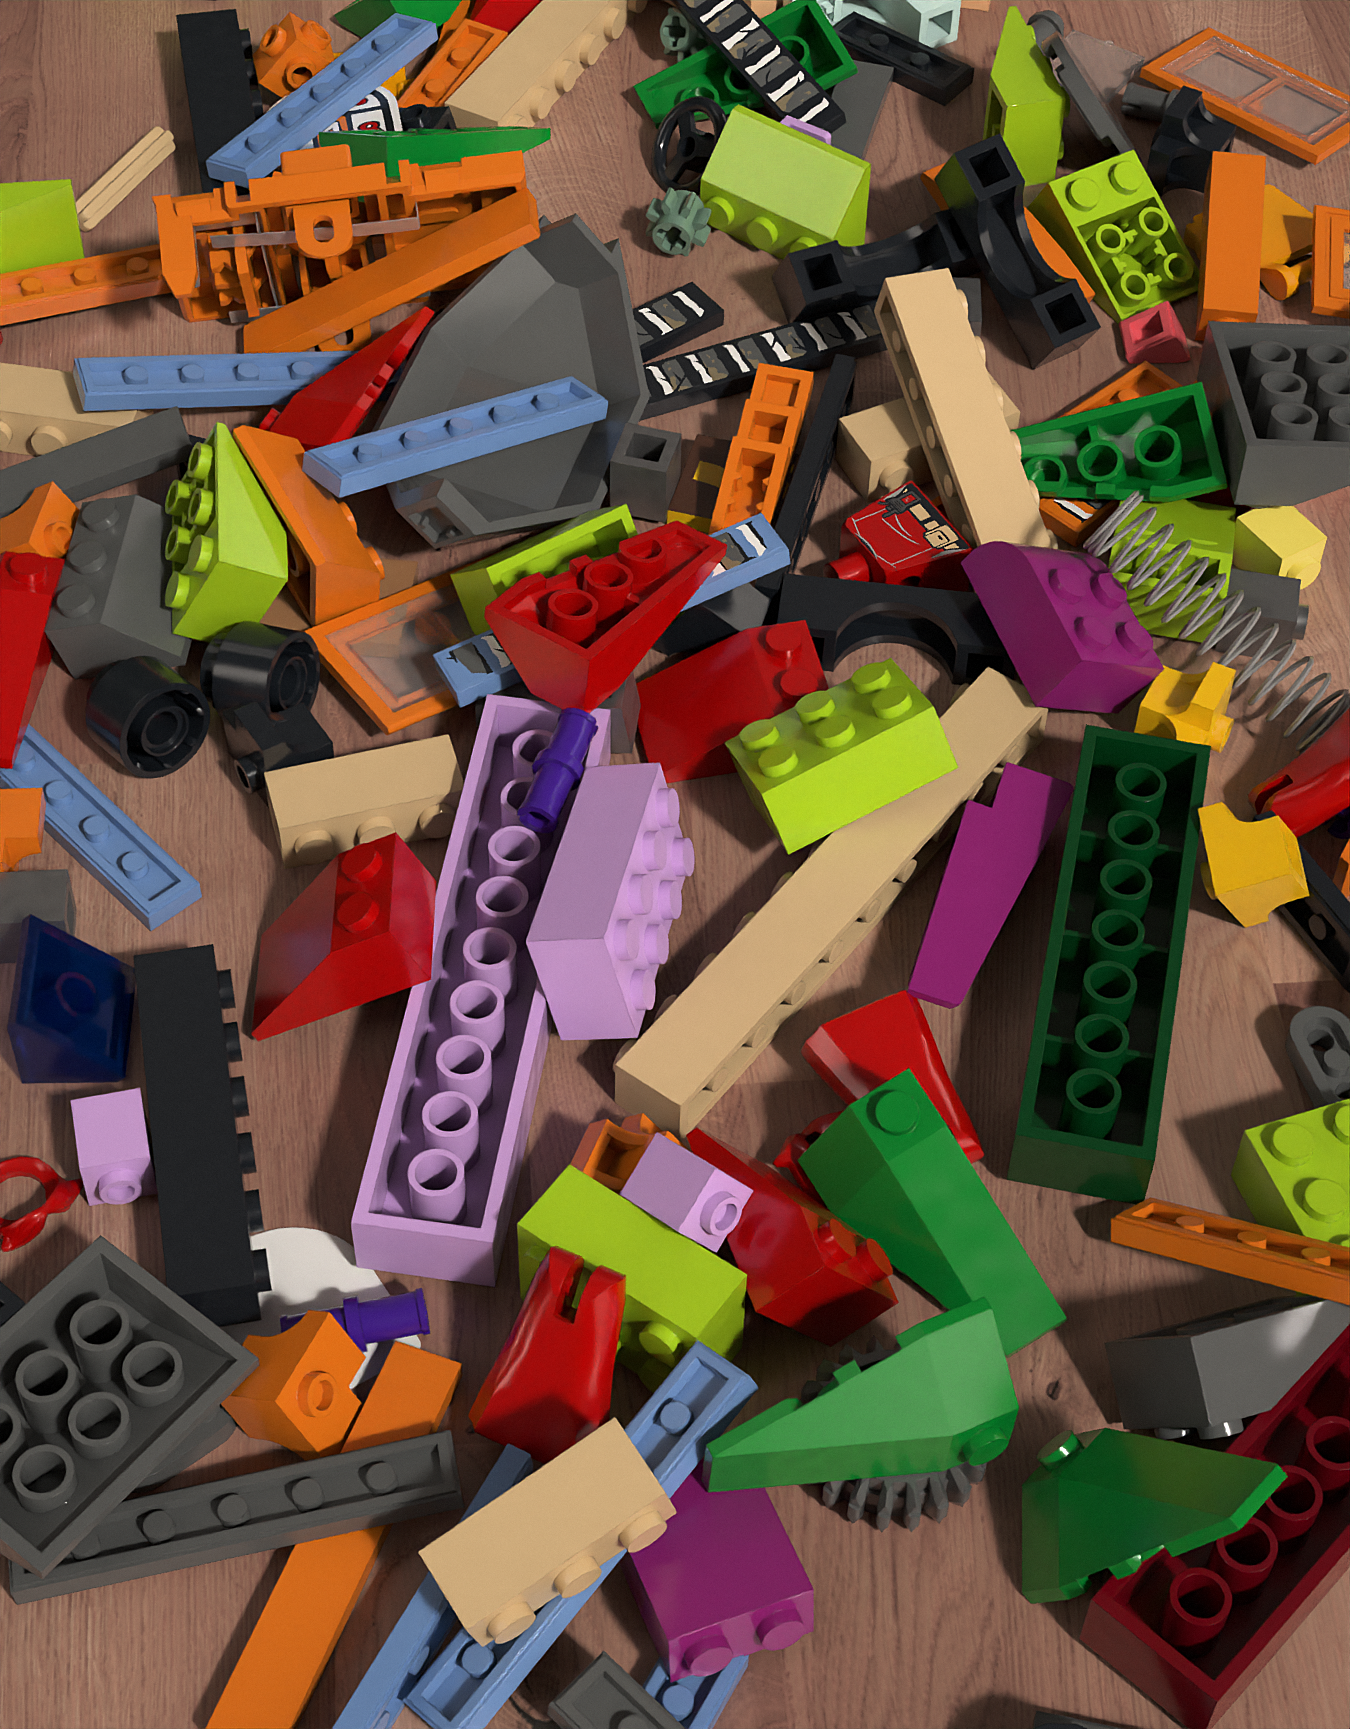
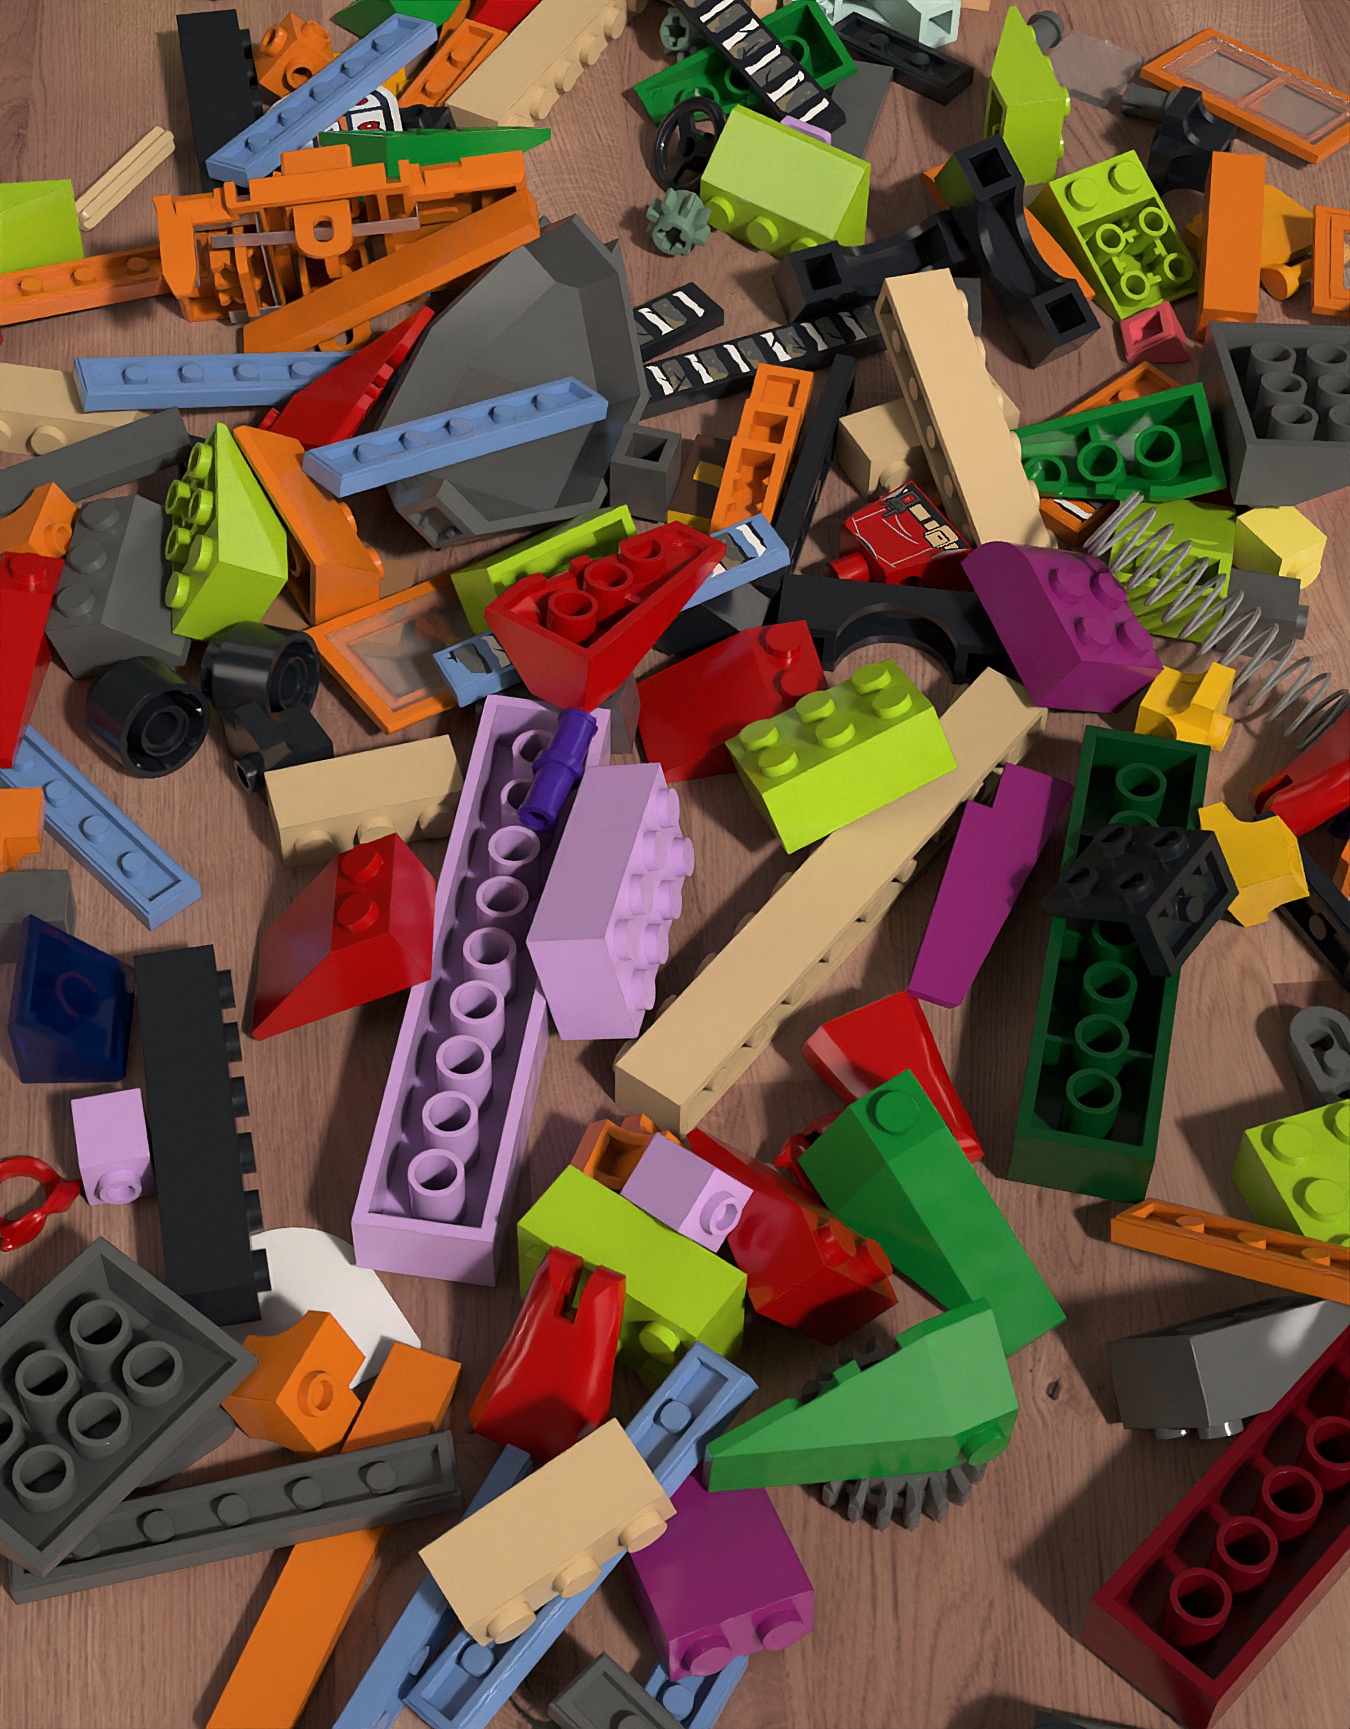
dark purple pin [280,1288,431,1353] -> none
green wedge [1022,1428,1288,1604] -> none
dark grey tile [1041,31,1142,162] -> none
none -> black bracket [1041,823,1239,978]

